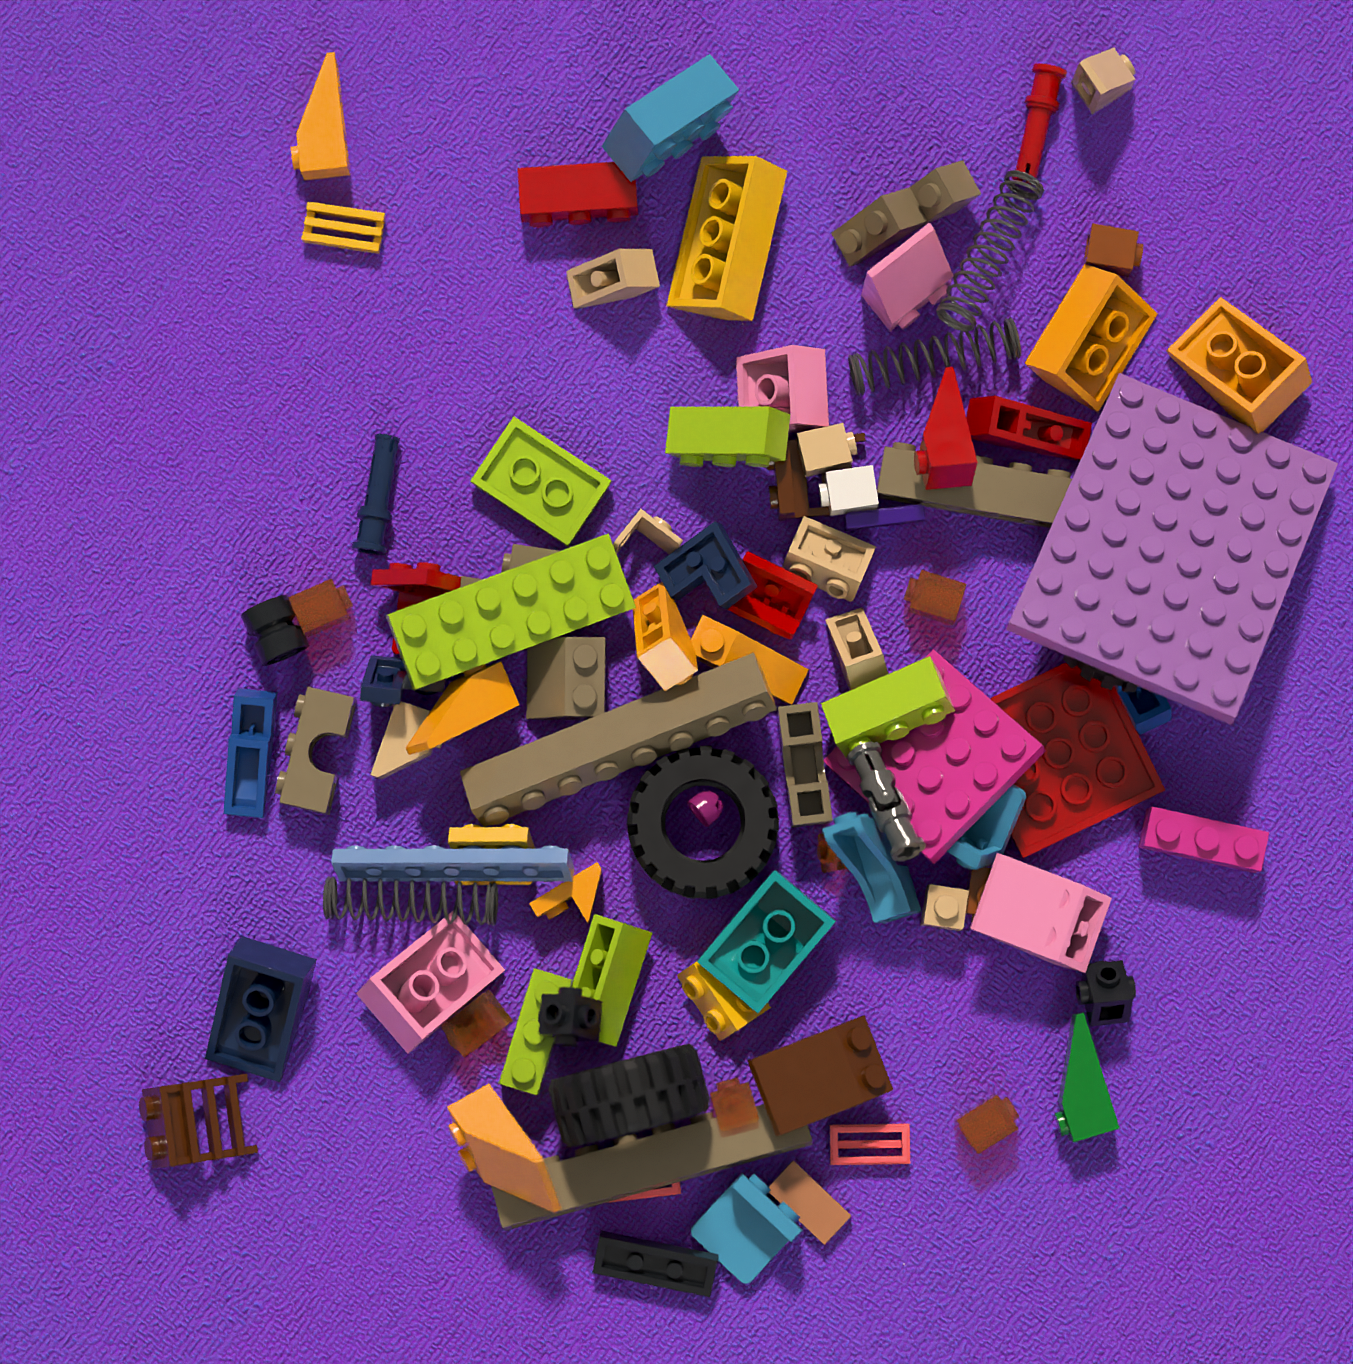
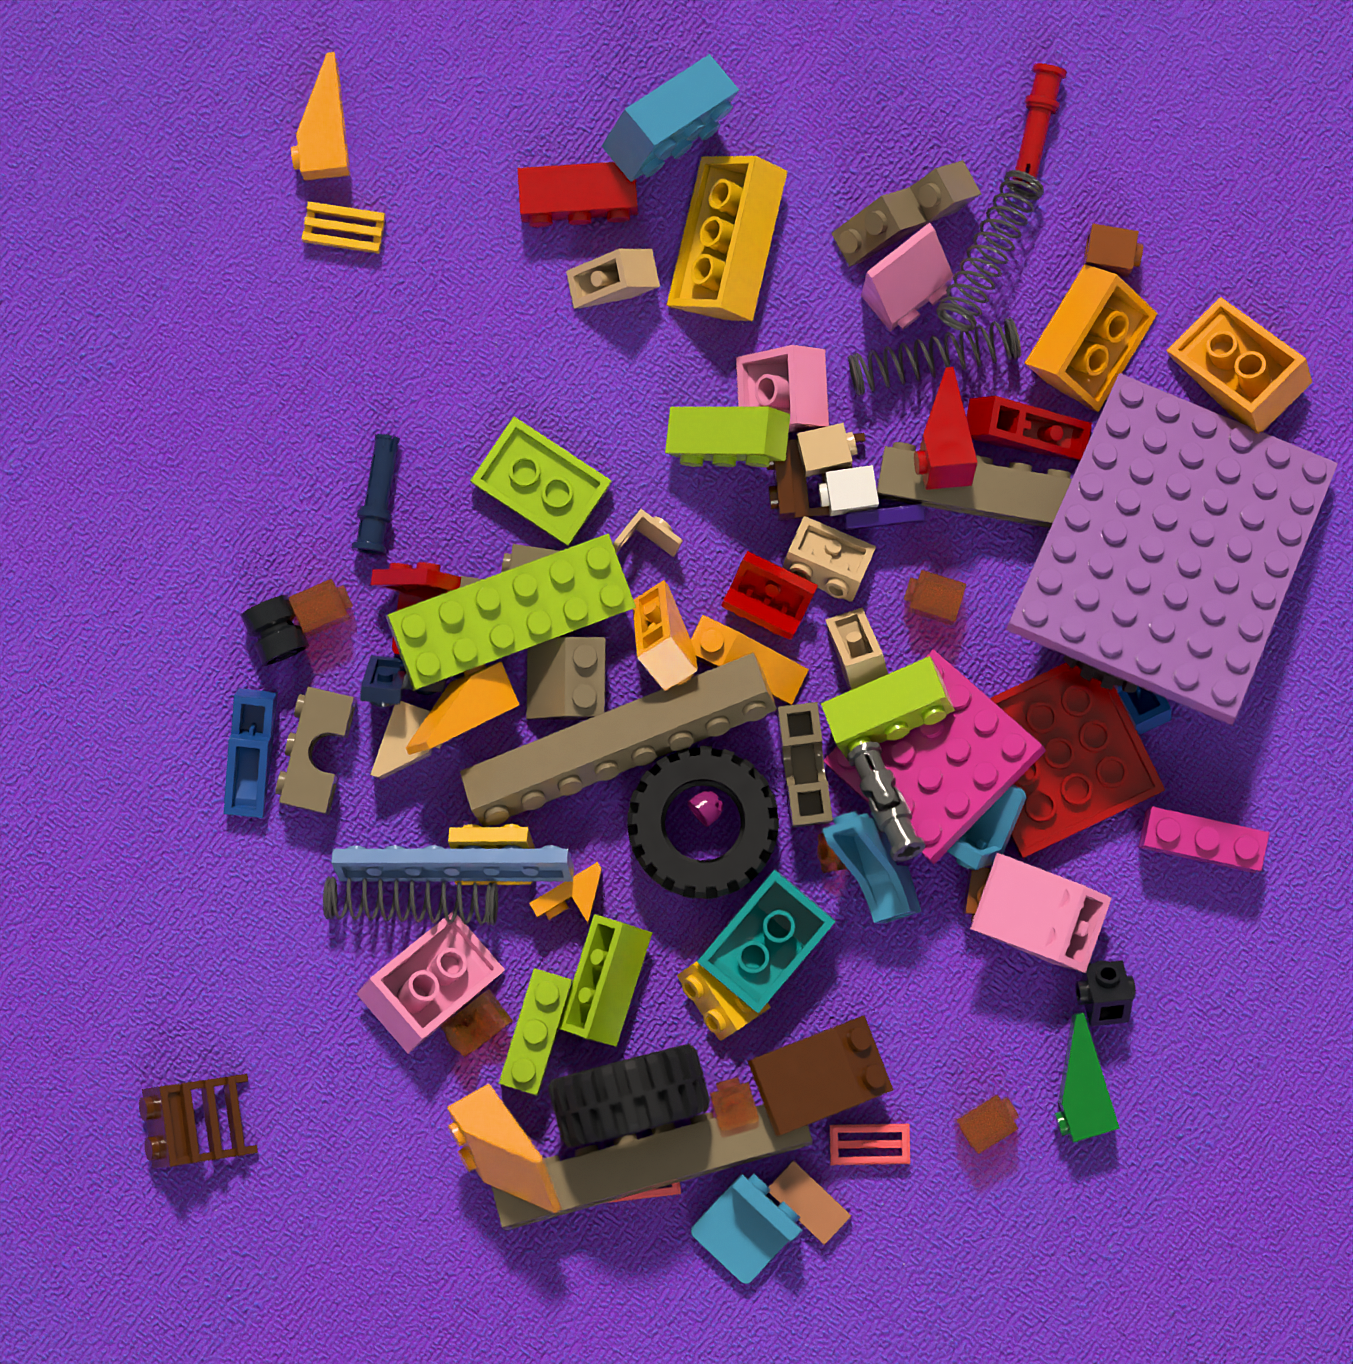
dark blue slope [205,936,317,1082] -> none
black brick [538,987,602,1047] -> none
black plate [592,1230,718,1297] -> none
dark blue plate [654,521,758,610] -> none
tan brick [920,884,969,931] -> none
tan slope [1071,48,1136,114] -> none

